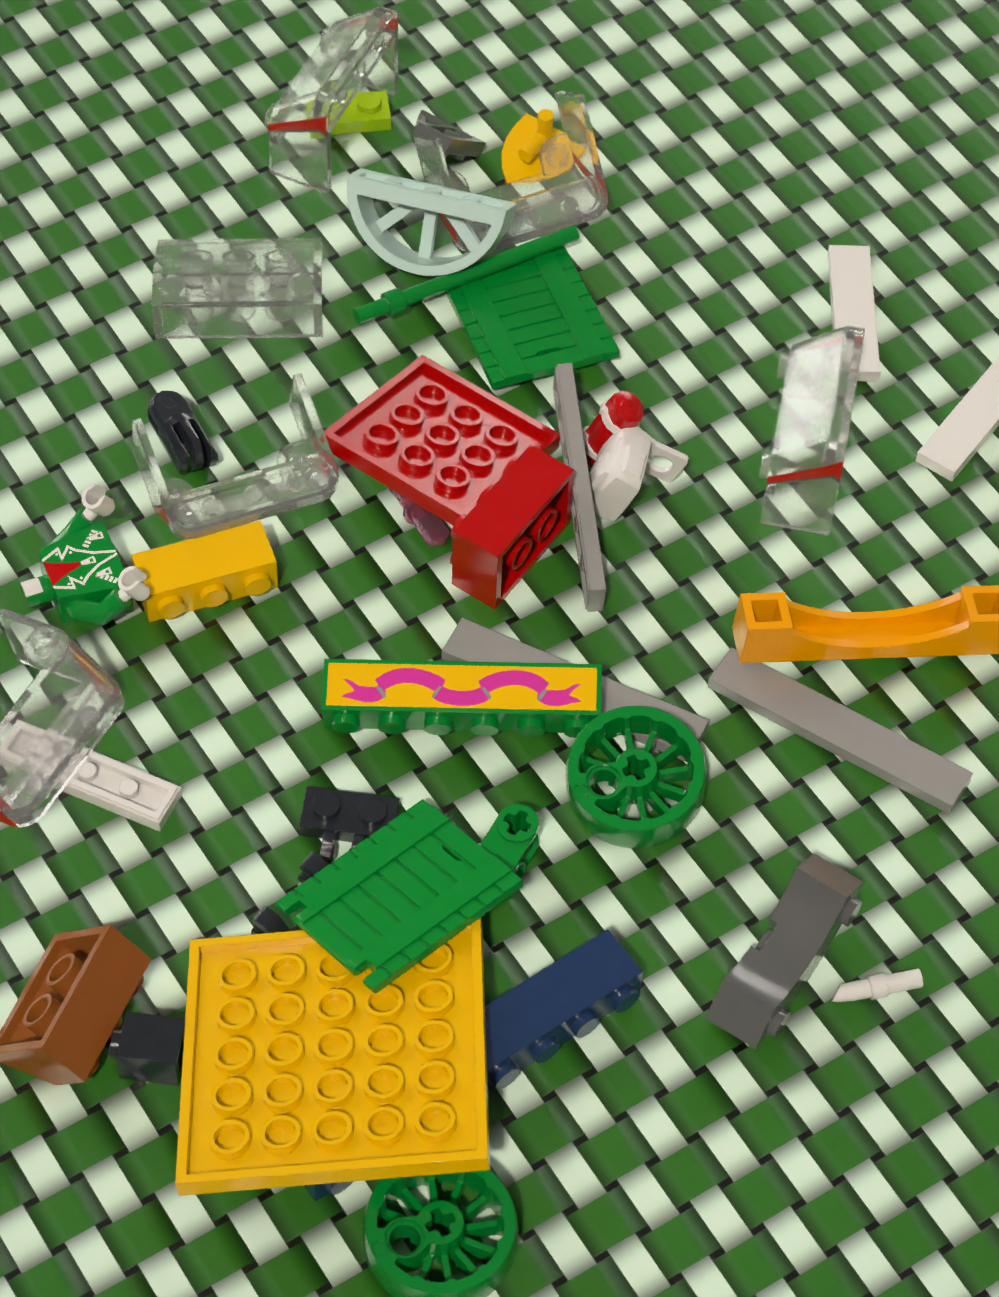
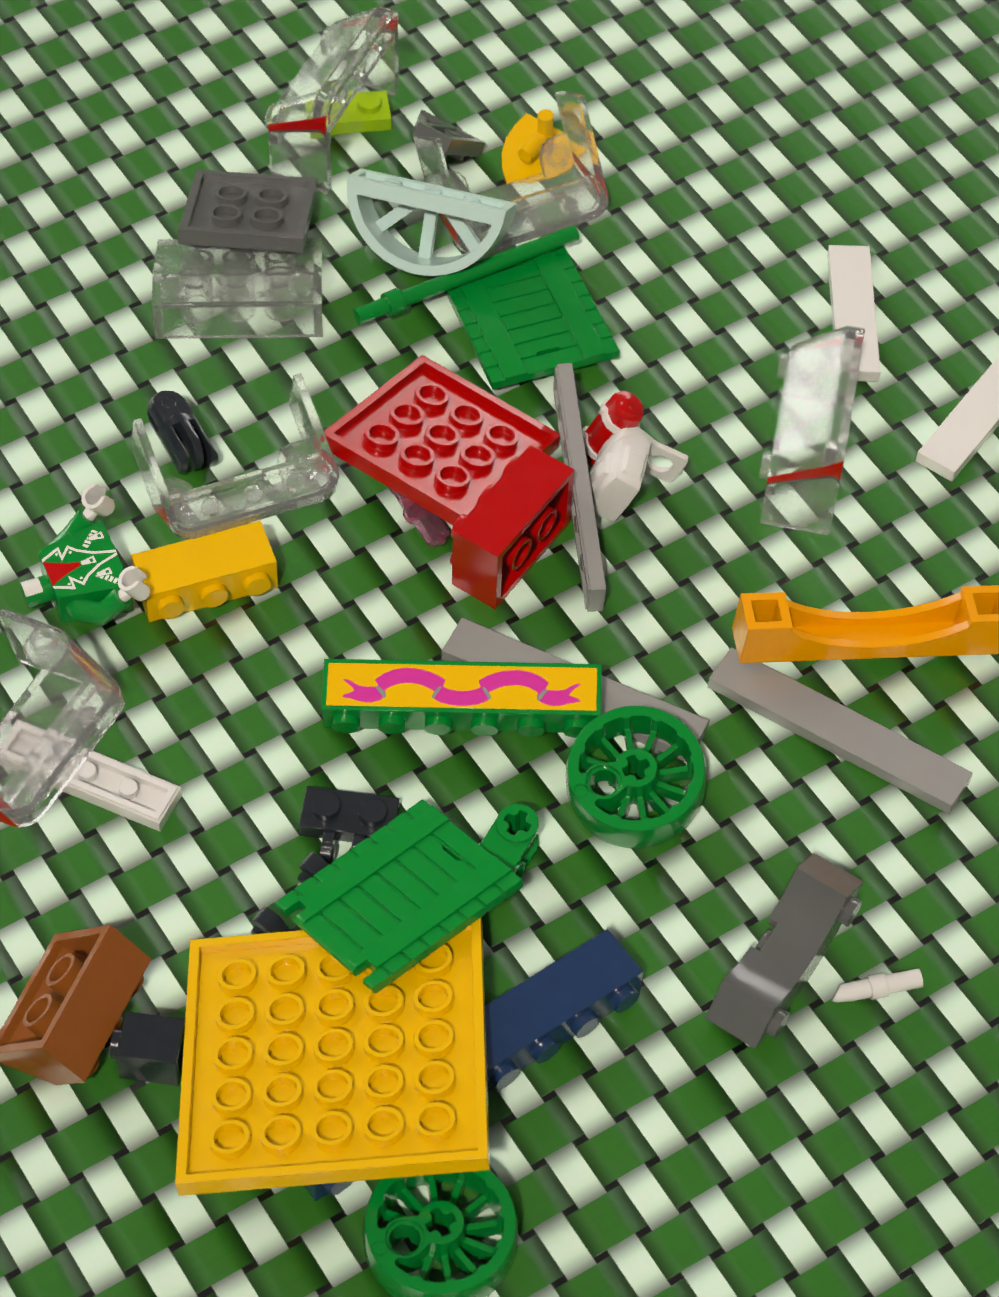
none -> dark grey plate [178,170,317,255]

